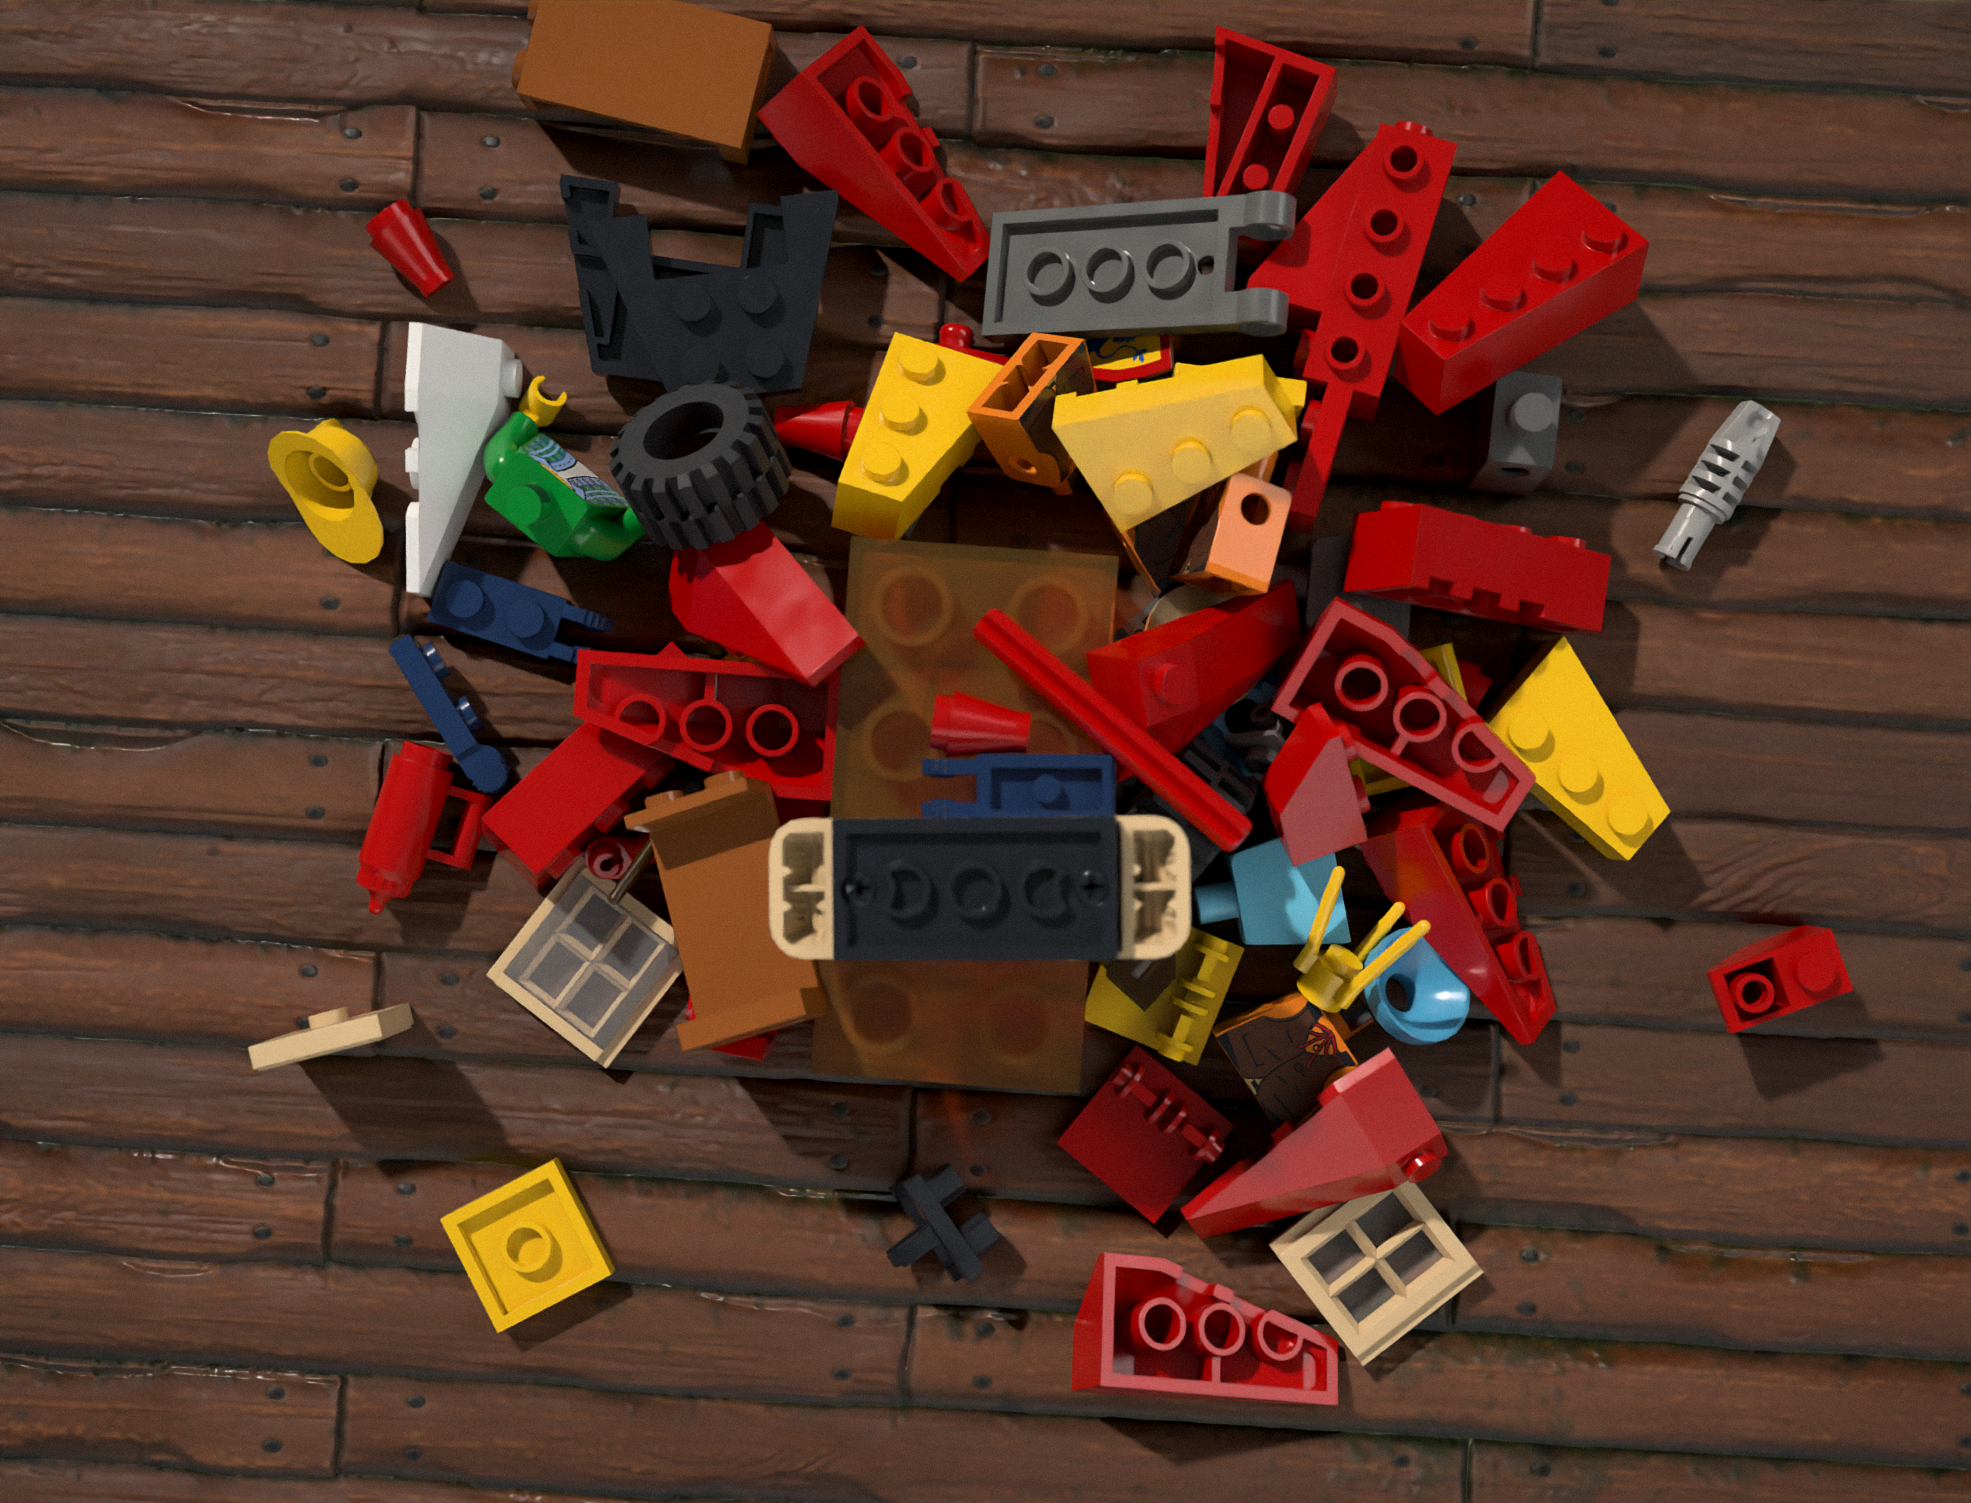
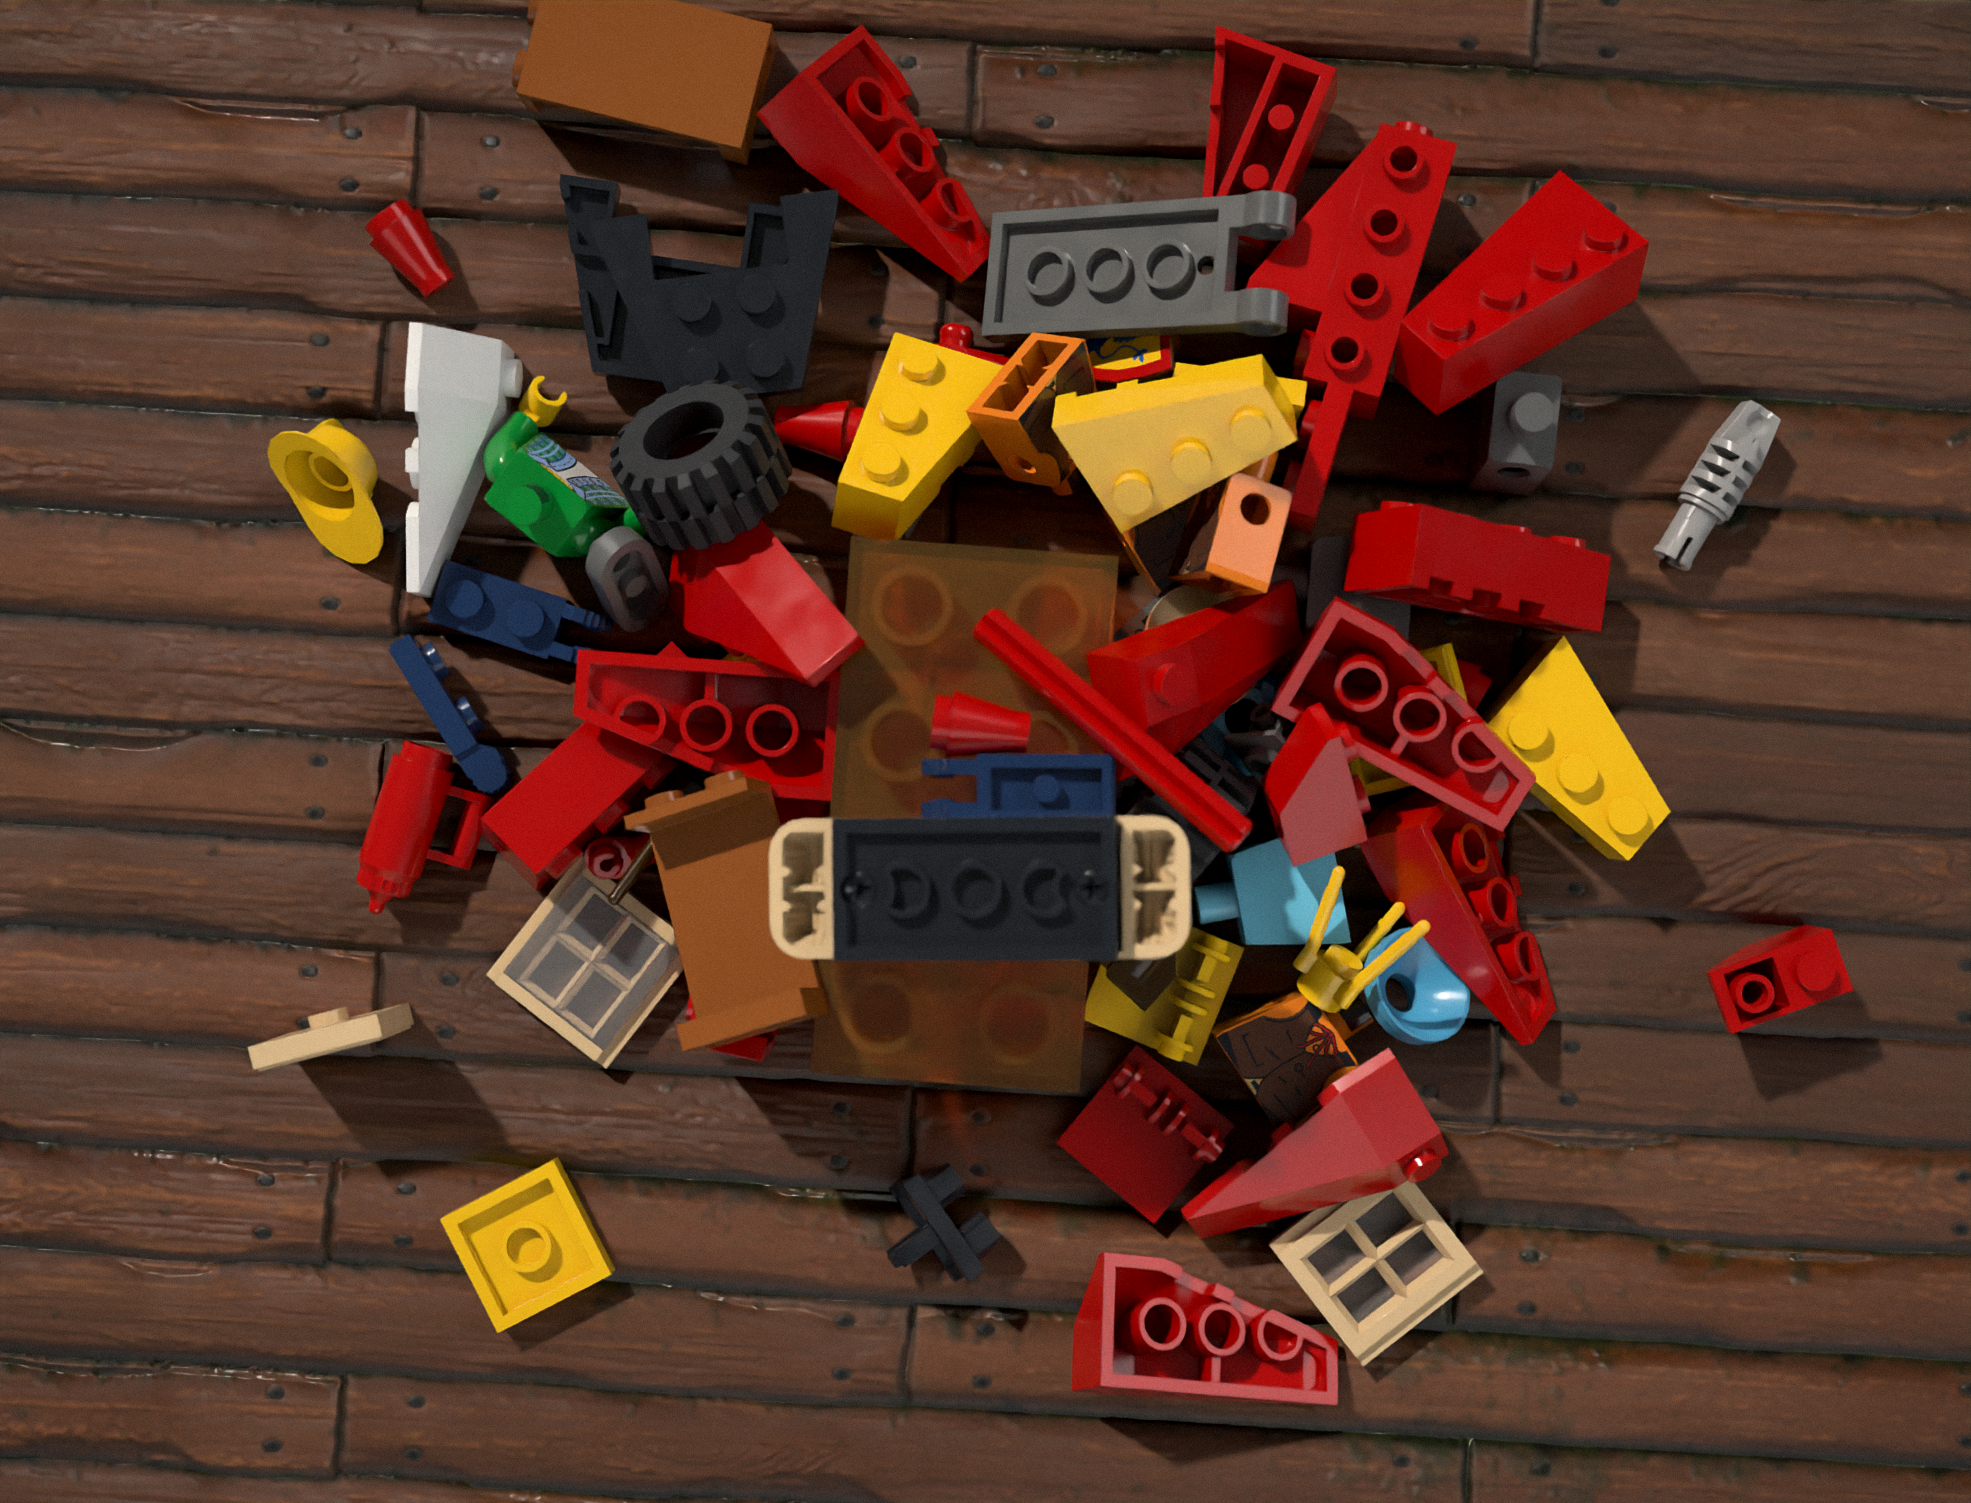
none -> dark grey plate [586,526,670,632]

